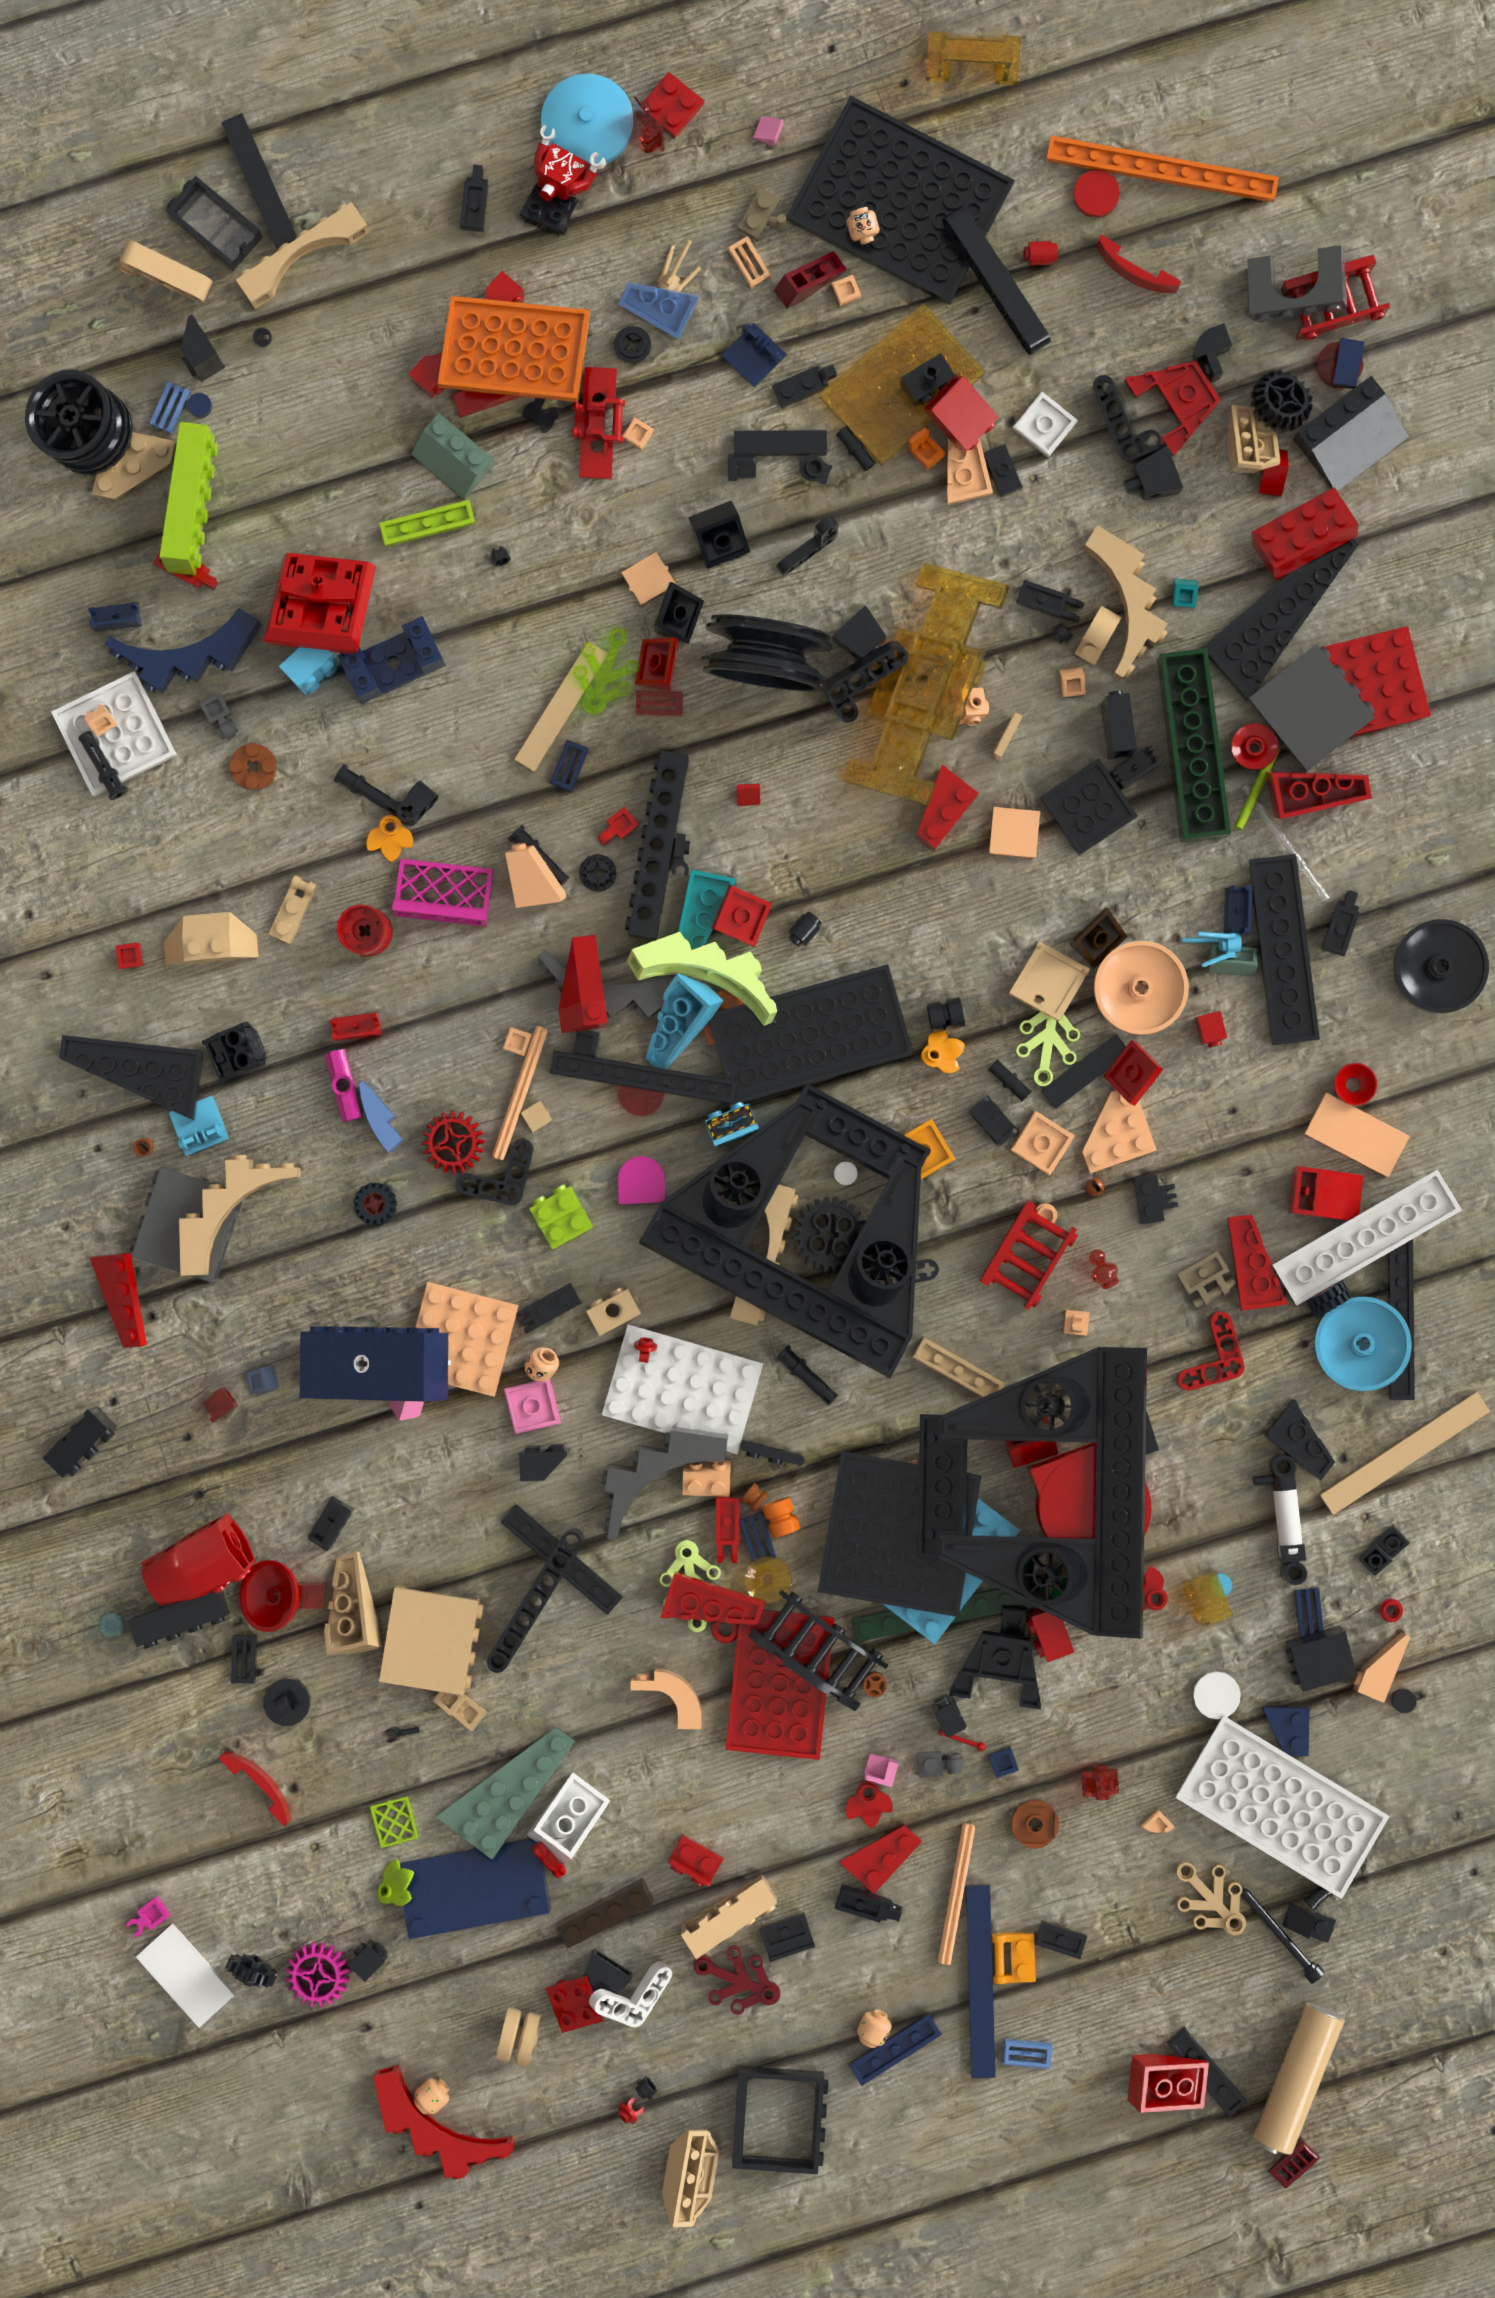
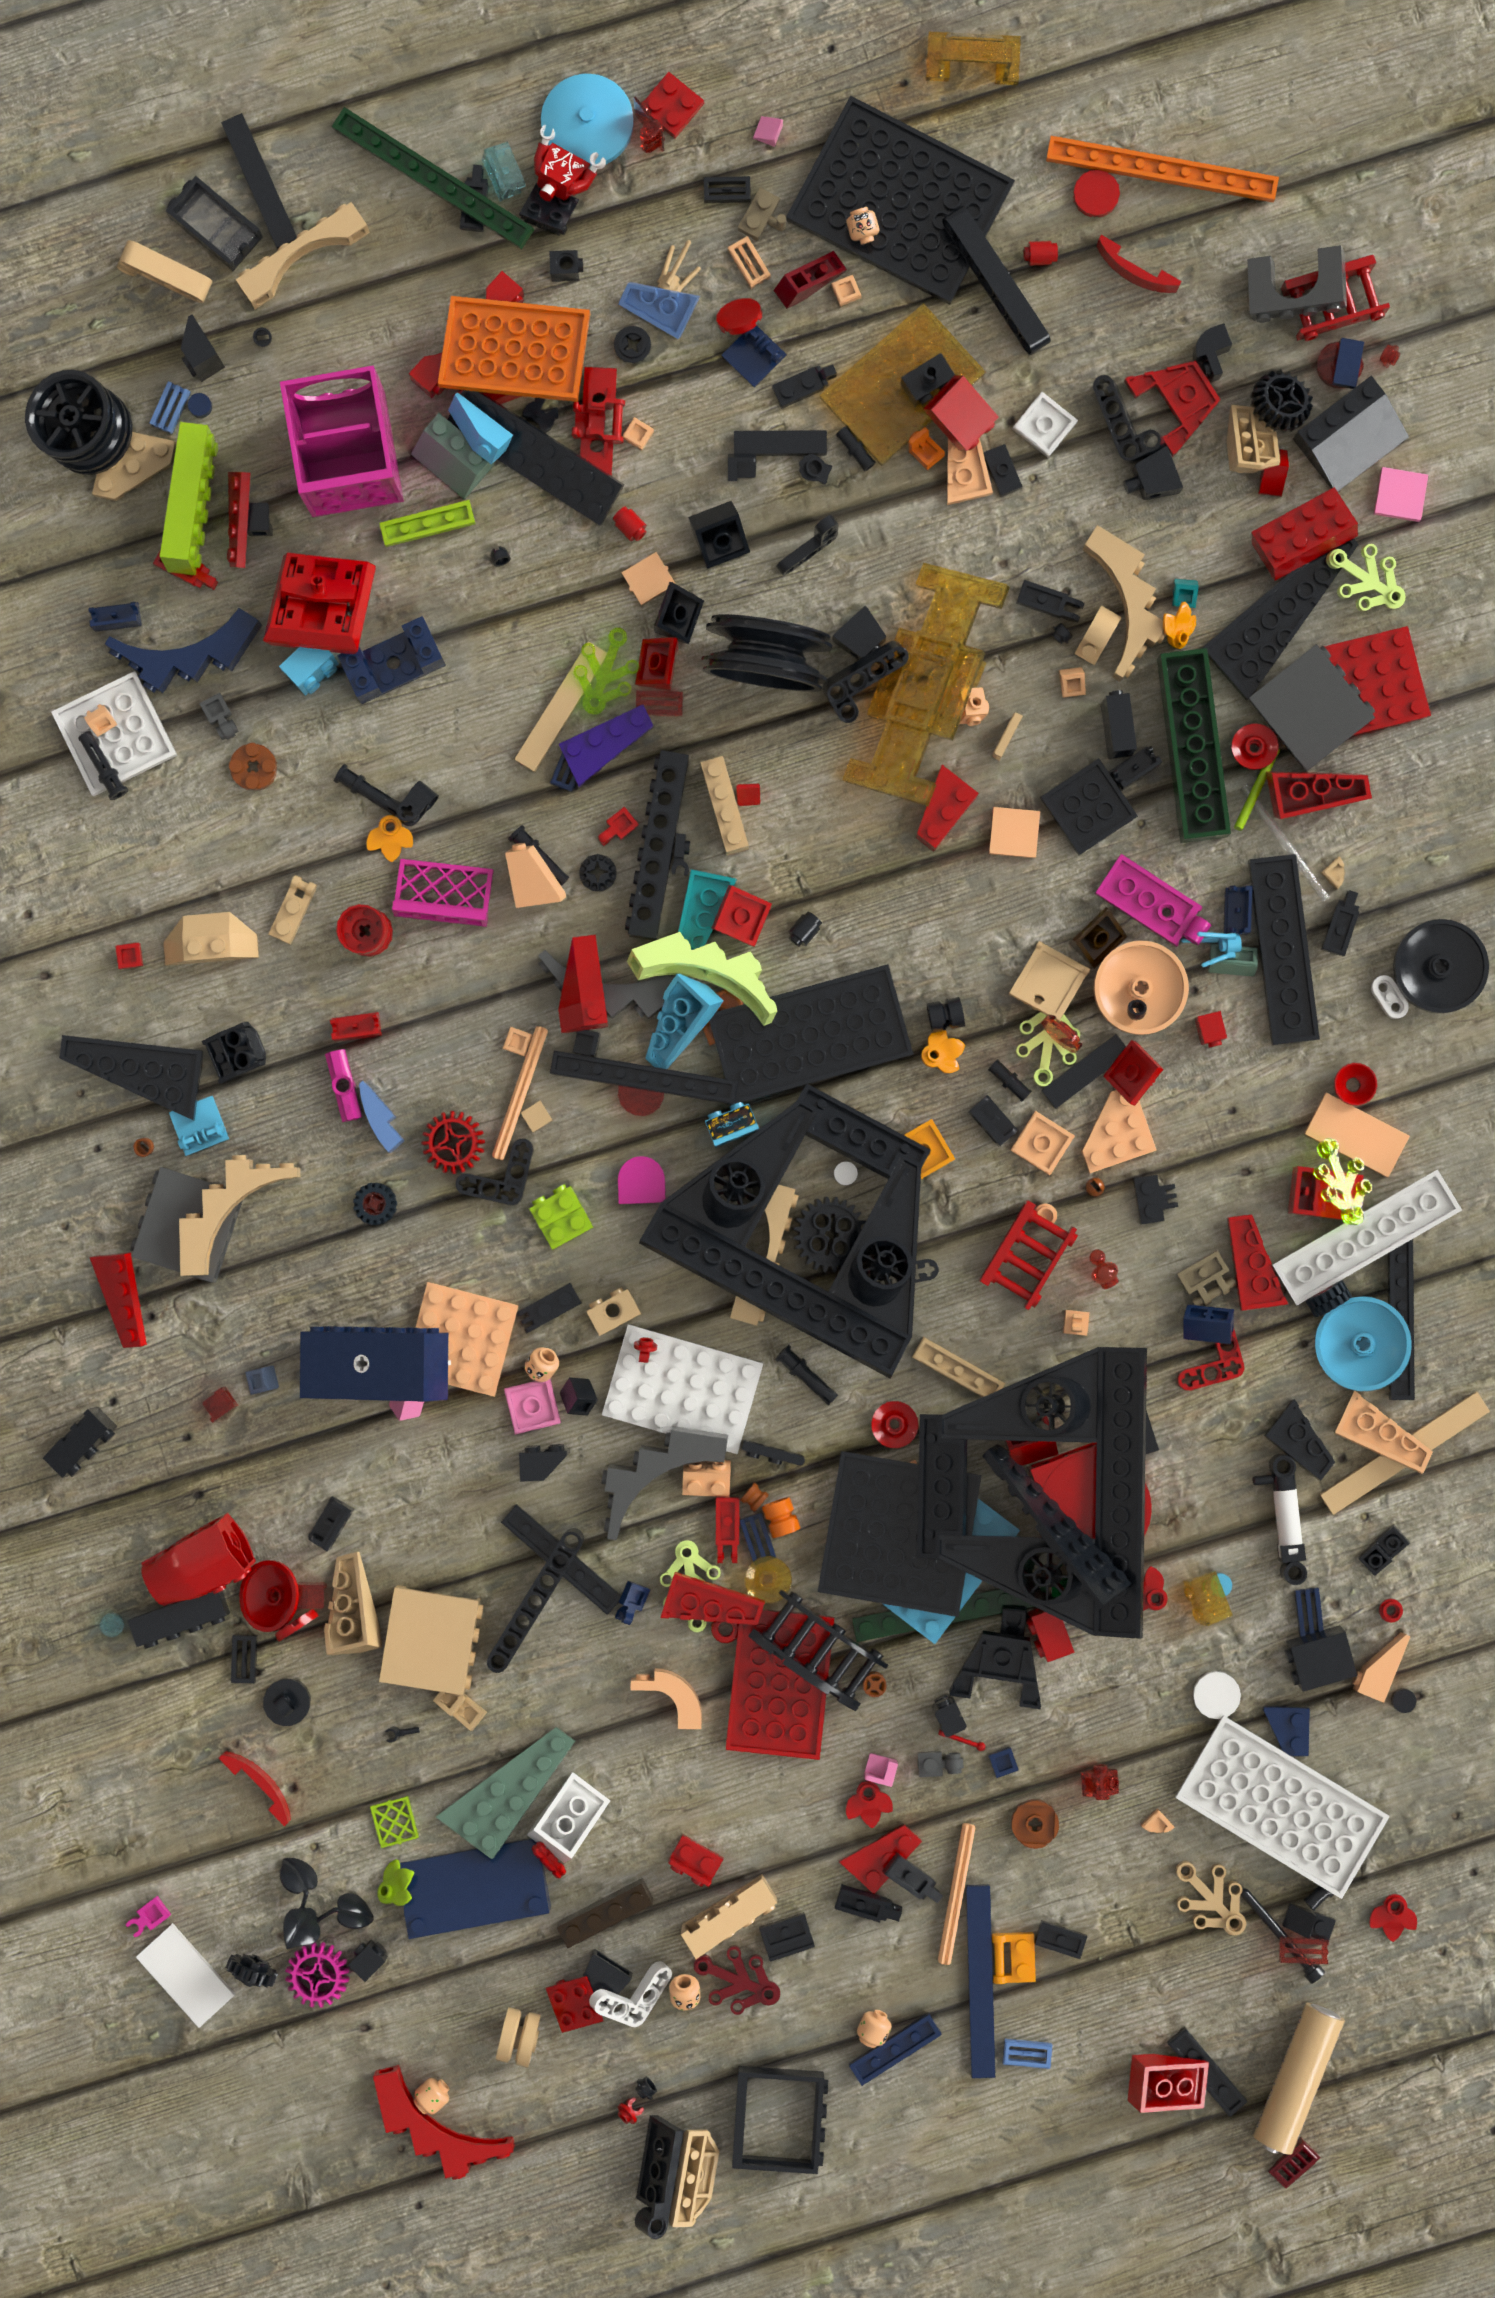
none -> red wing [227,472,250,568]
none -> black panel [247,503,273,536]
none -> red tile [275,1609,319,1642]
none -> dark pink container [280,365,404,517]
none -> black plant [280,1858,374,1949]
none -> dark green plate [332,107,534,250]
none -> black plate [447,390,625,526]
none -> medium azure slope [448,392,513,464]
none -> clear light blue hinge [482,142,526,201]
none -> black brick [549,250,584,282]
none -> dark purple wing [559,705,653,787]
none -> black panel [560,1377,598,1416]
none -> red brick [613,506,647,541]
none -> dark blue plate [615,1581,650,1625]
none -> black hinge [635,2115,684,2239]
none -> light nougat head [669,1974,701,2011]
none -> tan brick [700,756,749,856]
none -> black tile [704,176,751,203]
none -> red tile [716,298,762,335]
none -> red dish [871,1401,918,1448]
none -> black hinge [882,1852,943,1904]
none -> black wing [982,1444,1131,1611]
none -> clear red tile [1041,1014,1082,1053]
none -> dark pink hinge [1095,854,1211,947]
none -> black hinge [1127,1000,1147,1021]
none -> light orange plate [1163,602,1196,649]
none -> dark blue hinge [1183,1305,1234,1344]
none -> clear red tile [1279,1937,1329,1964]
none -> clear neon green plant [1314,1138,1372,1225]
none -> tan tile [1321,857,1345,890]
none -> yellowish green plant [1326,544,1405,611]
none -> light nougat wing [1334,1391,1433,1474]
none -> red plate [1369,1894,1417,1942]
none -> white plate [1371,975,1409,1019]
none -> bright pink tile [1373,467,1428,522]
none -> clear red plate [1380,344,1401,368]

